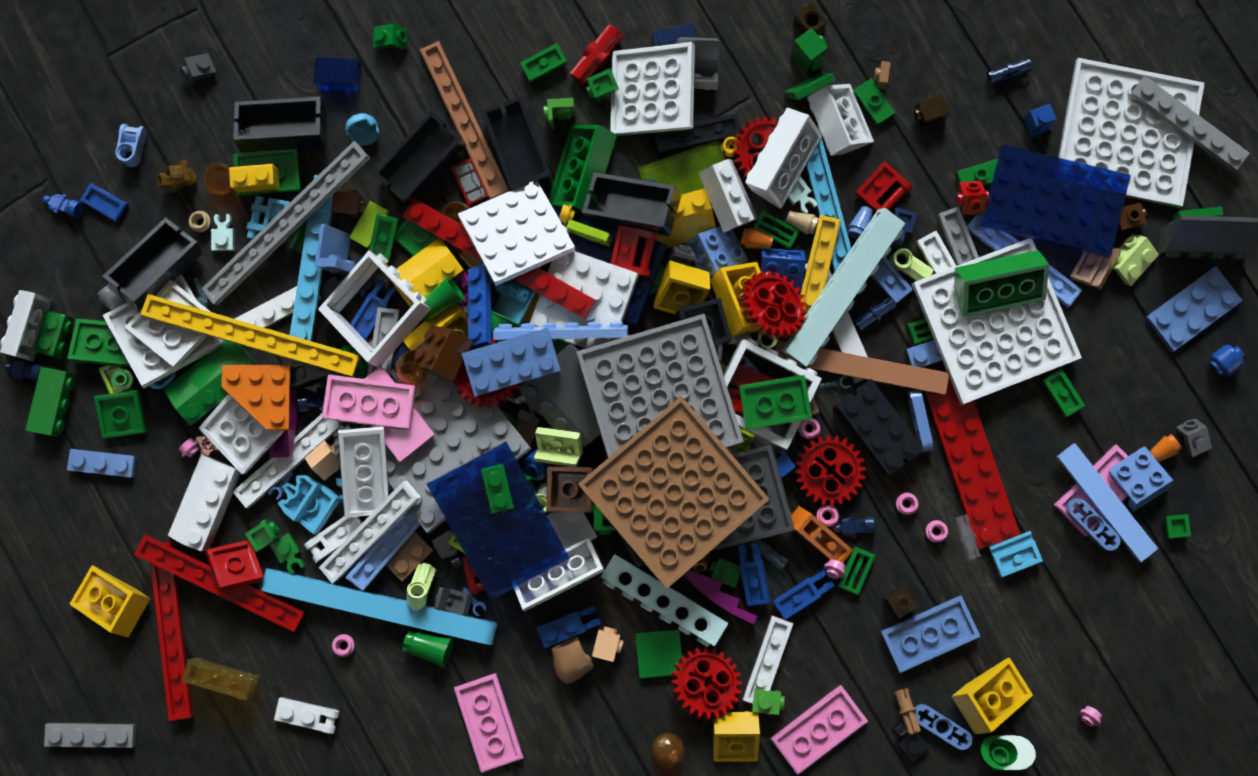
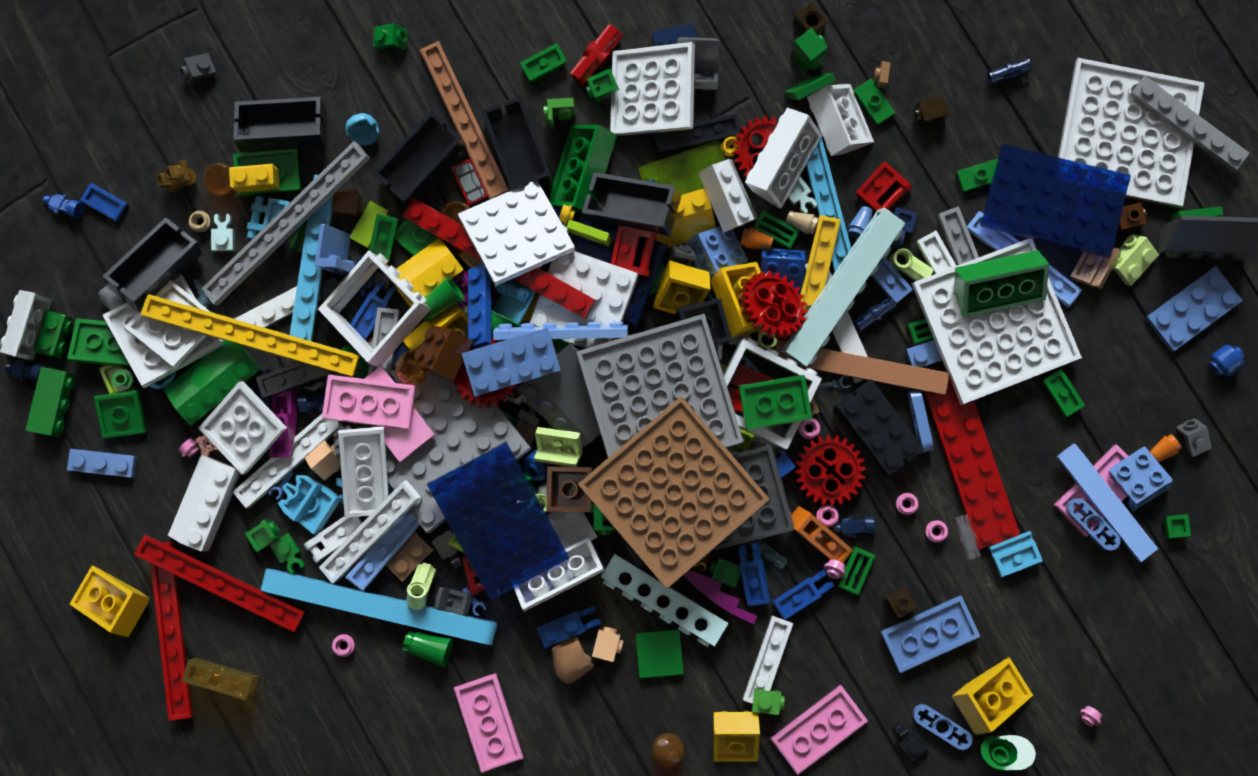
light grey plate [44,723,136,748] -> none
light blue piece [116,124,147,167] -> none
red plate [206,540,264,591] -> none
orange plate [222,365,291,431] -> none
white plate [274,697,339,734] -> none
clear blue brick [313,57,362,93] -> none
green plate [481,464,514,514] -> none
red gear [670,647,742,721] -> none
medium nougat axle [894,688,921,734] -> none
red brick [956,181,989,215] -> none
blue brick [1024,104,1056,138] -> none

